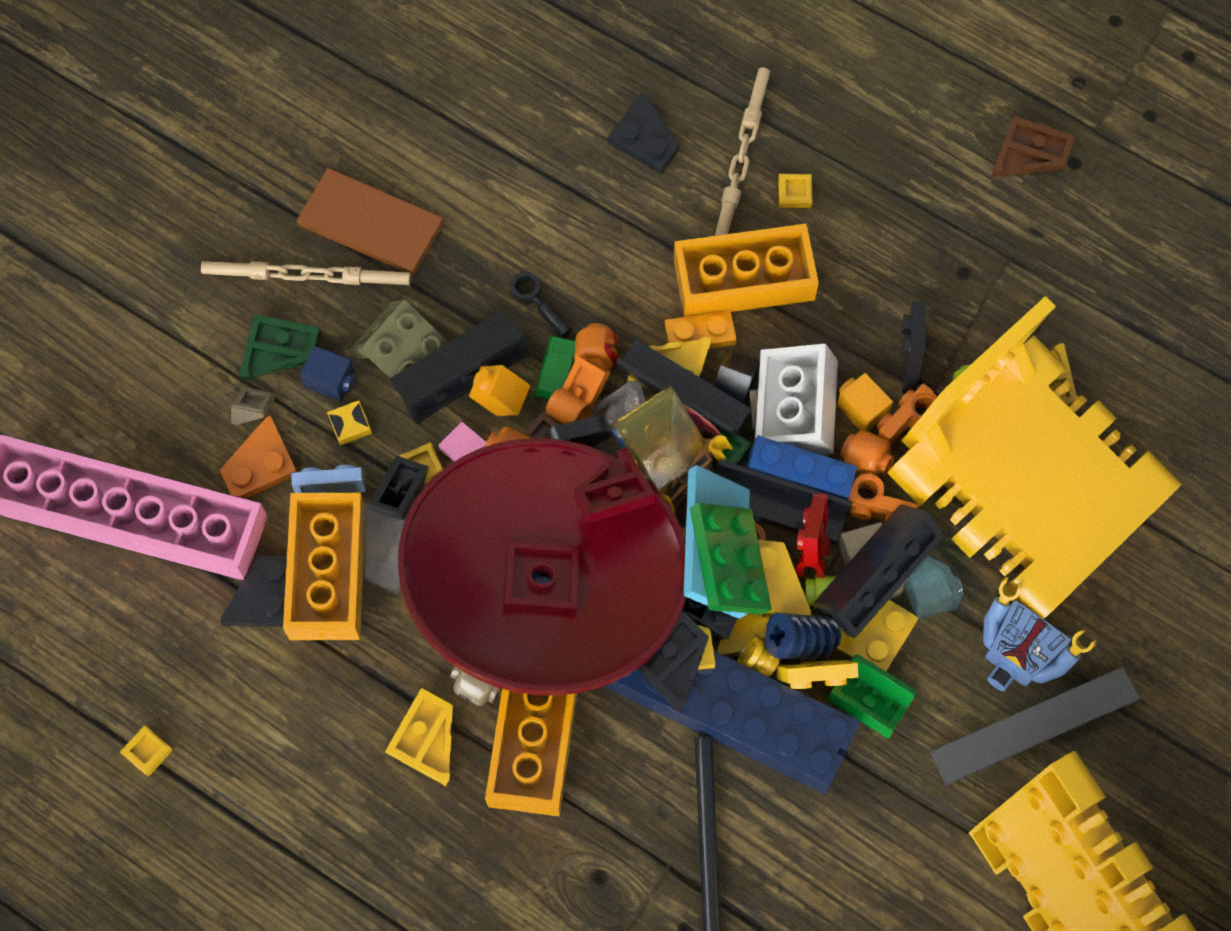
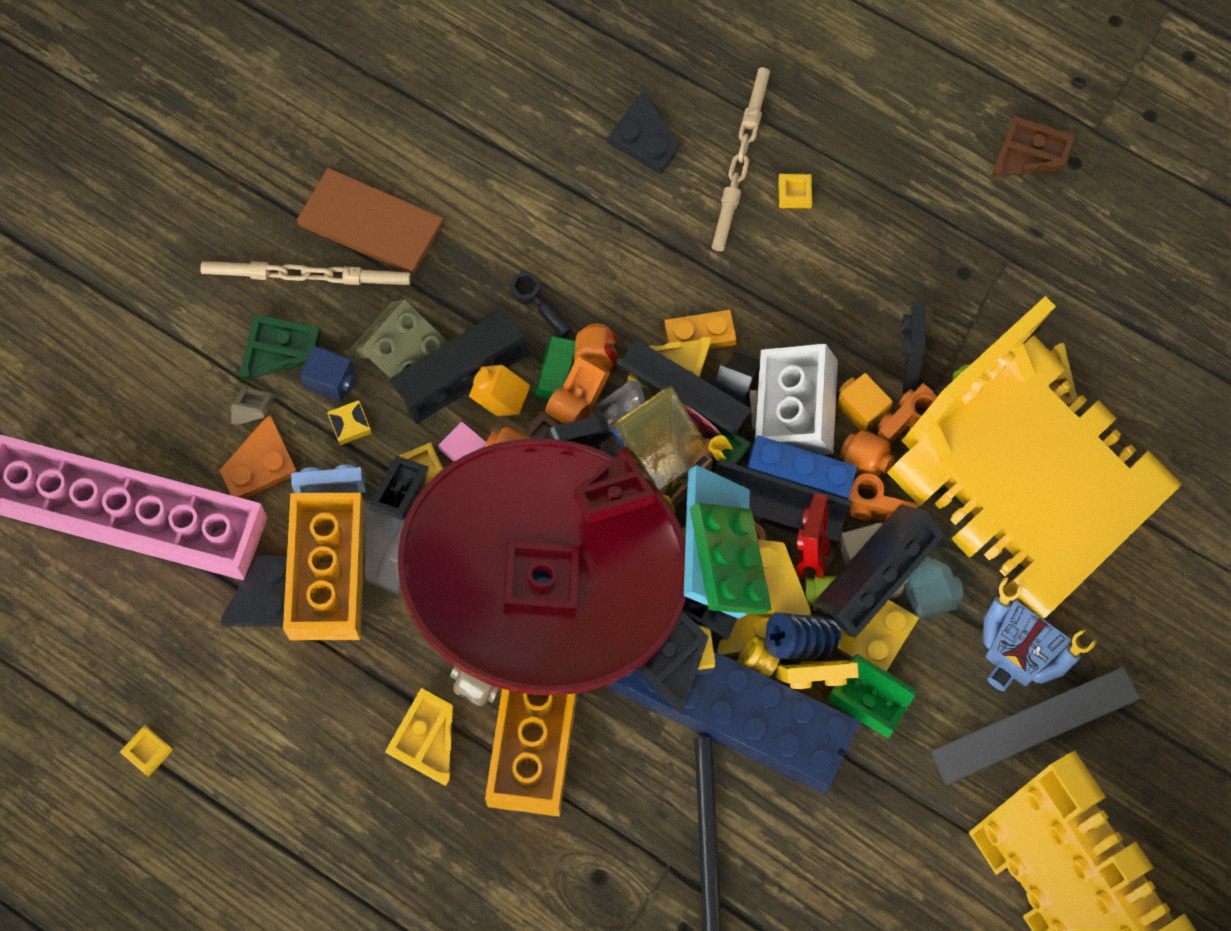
light orange brick [674,224,819,317] -> none

